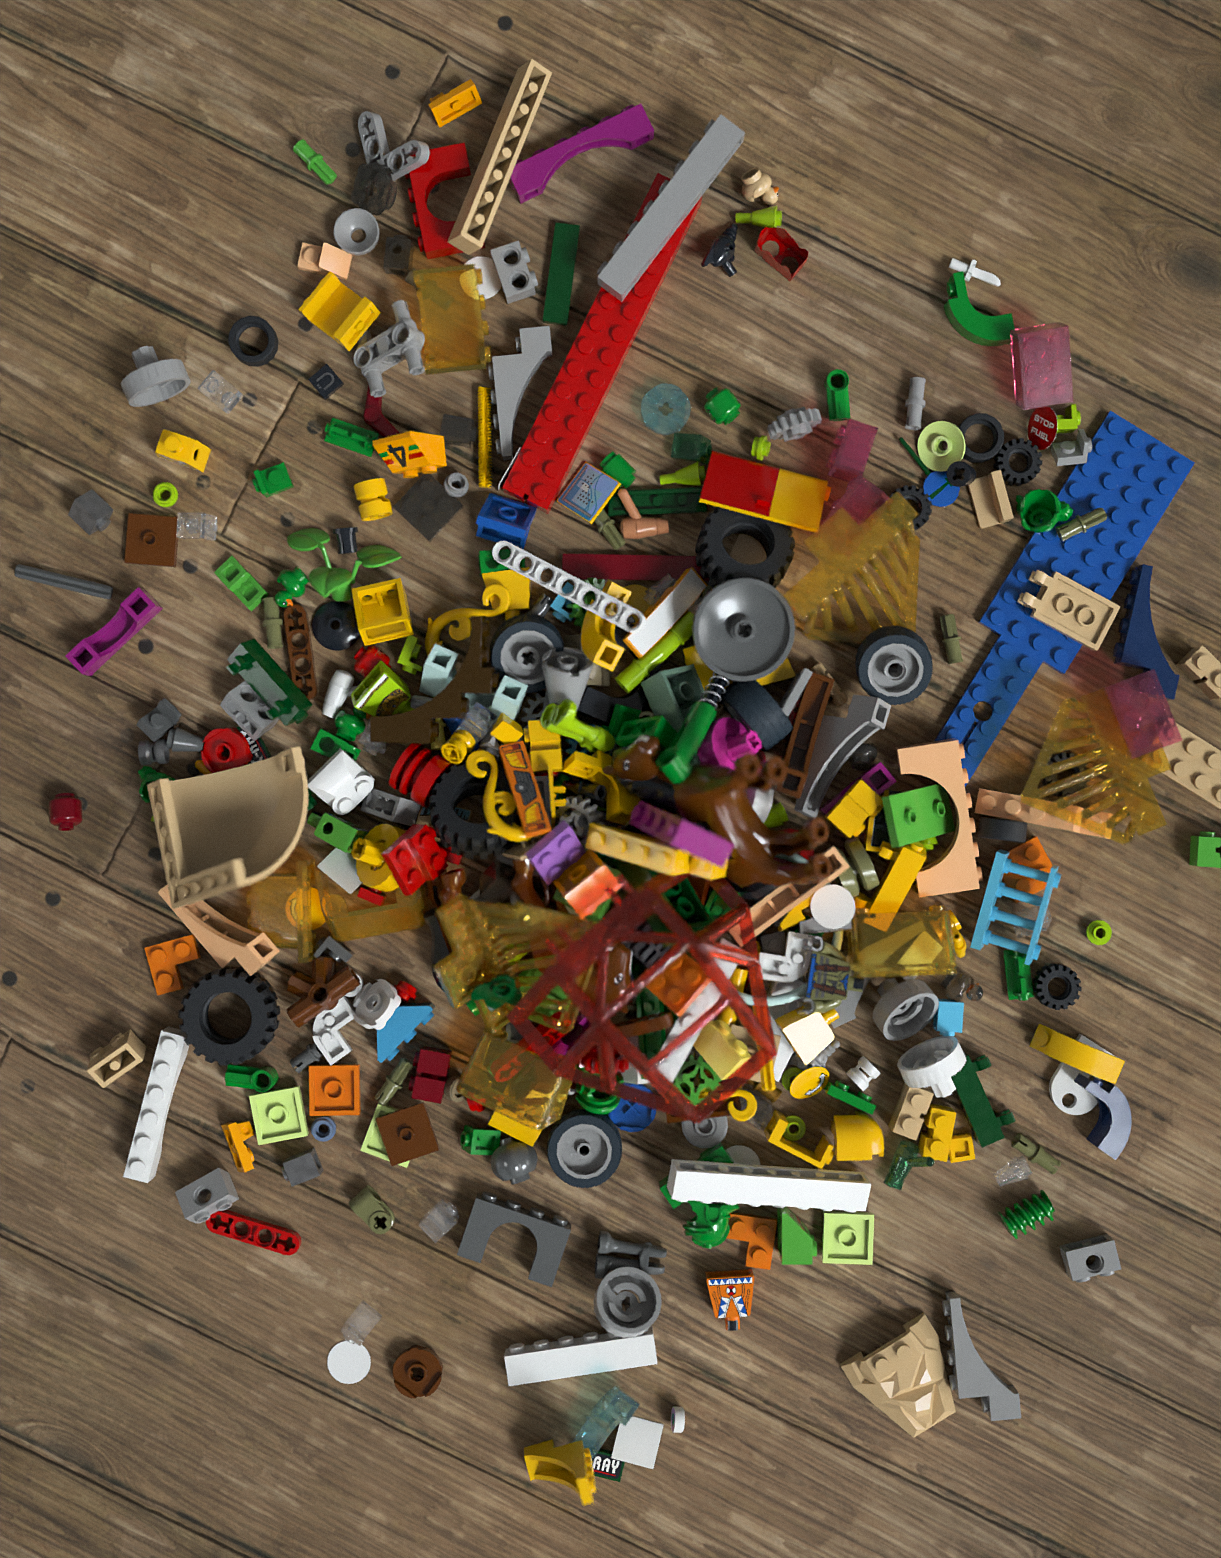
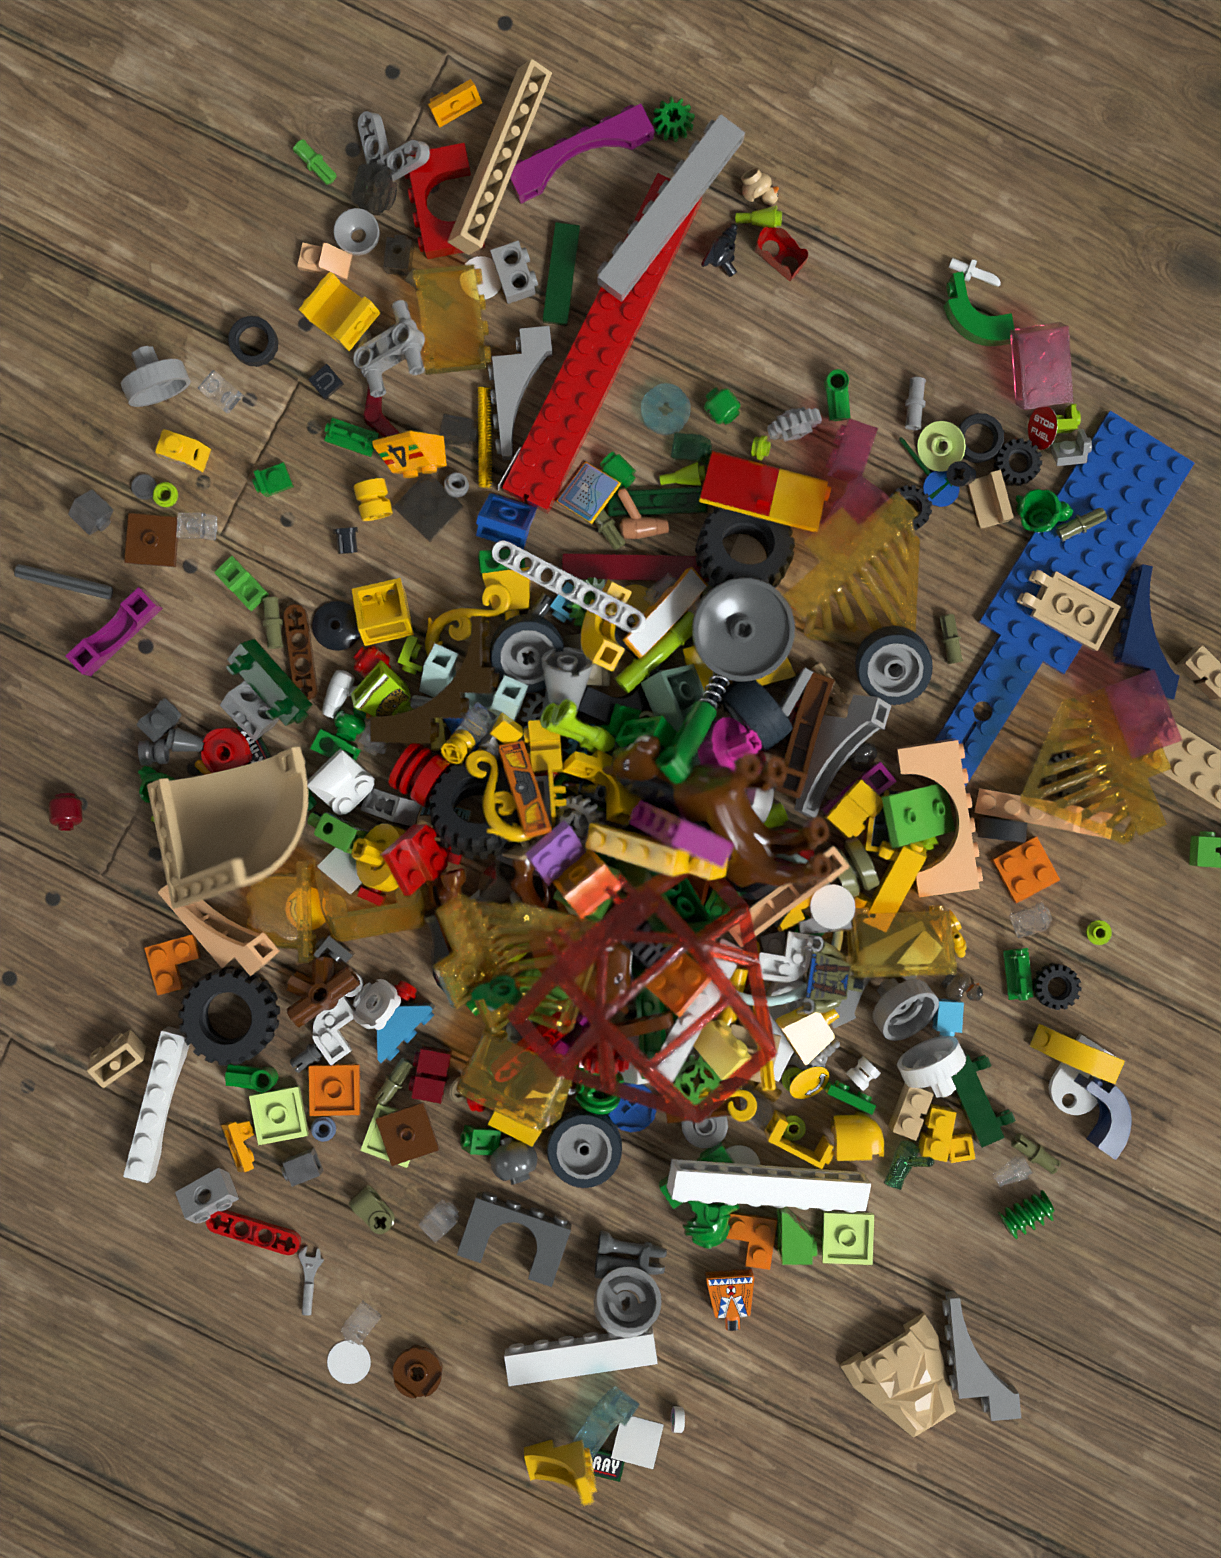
green animal [275,566,310,607] -> none
bright green plant [287,528,402,601] -> none
medium azure fence [970,849,1061,965] -> none
light grey brick [1060,1234,1121,1282] -> none
none -> flat silver piece [131,474,157,500]
none -> light grey piece [299,1246,324,1315]
none -> green gear [652,96,695,143]

